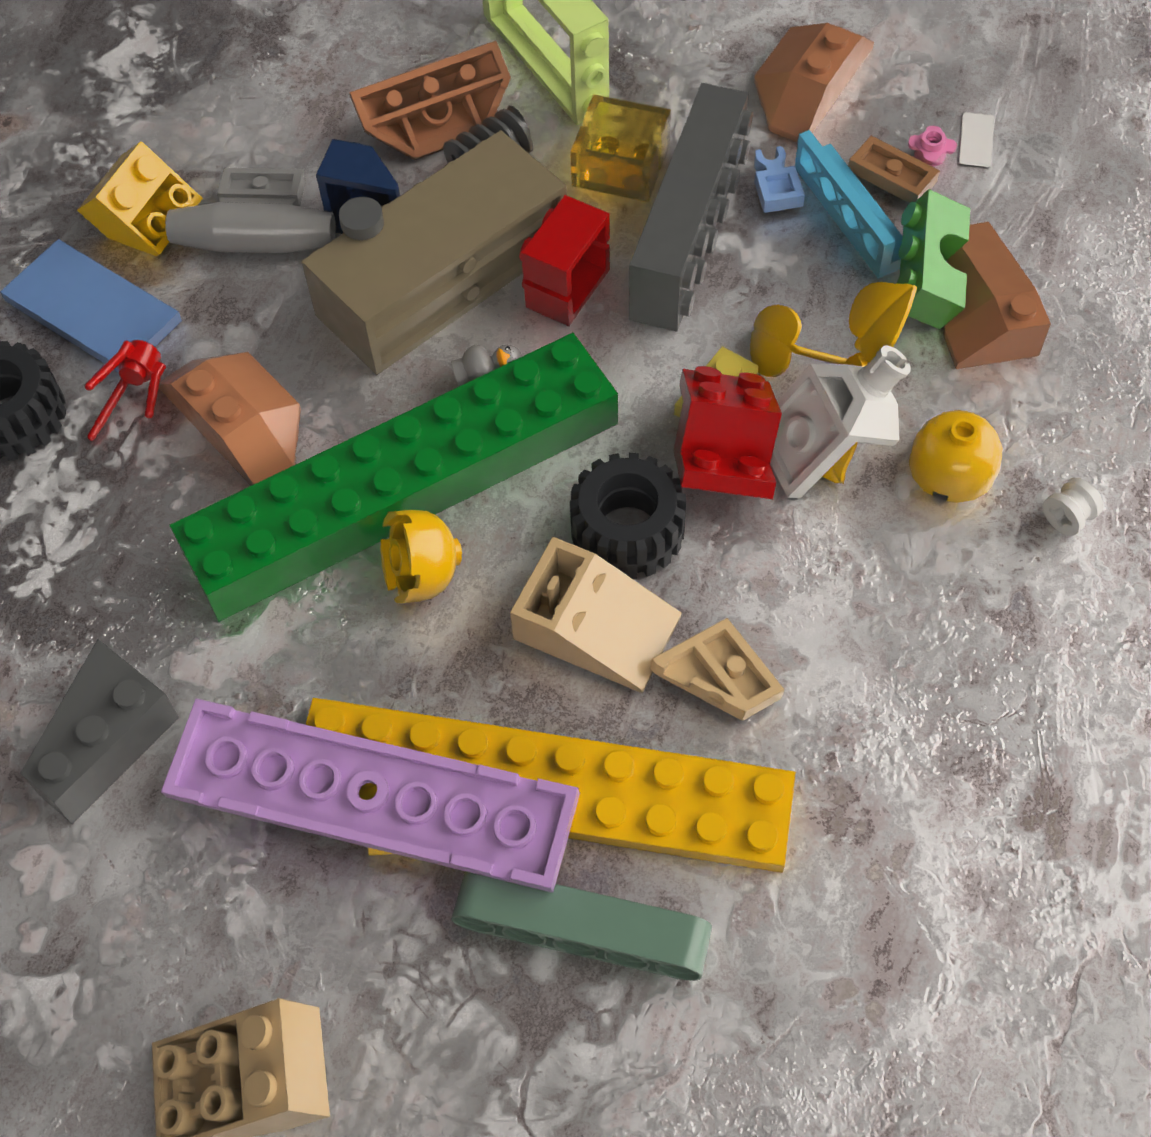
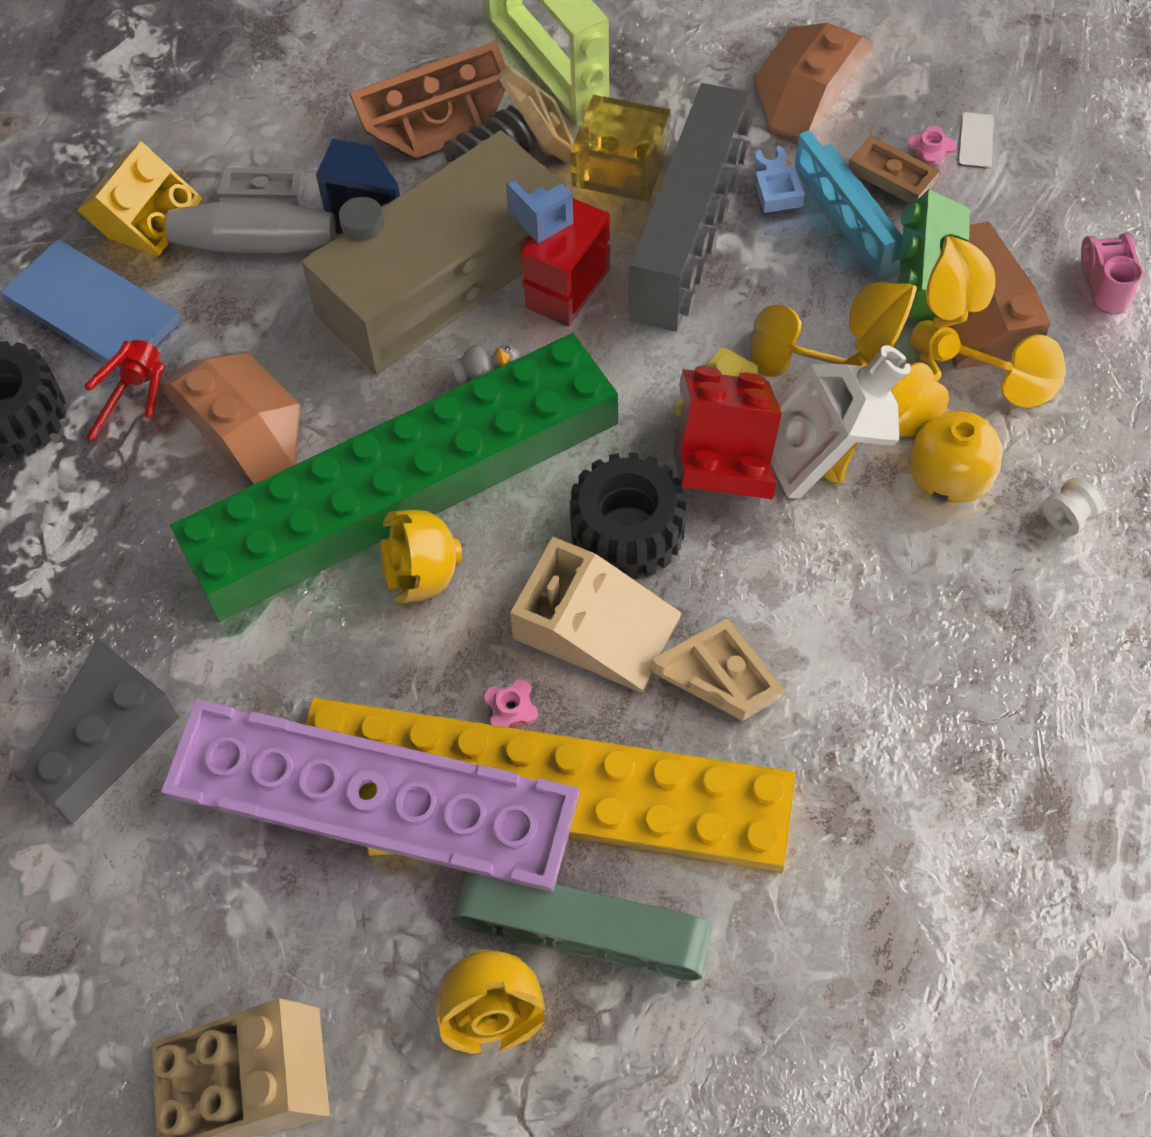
none -> yellow cylinder [436,950,546,1054]
none -> bright pink plate [484,680,538,729]
none -> tan wing [497,65,579,164]
none -> medium blue panel [506,180,573,244]
none -> yellow plant [891,236,1066,437]
none -> bright pink piece [1081,233,1143,313]

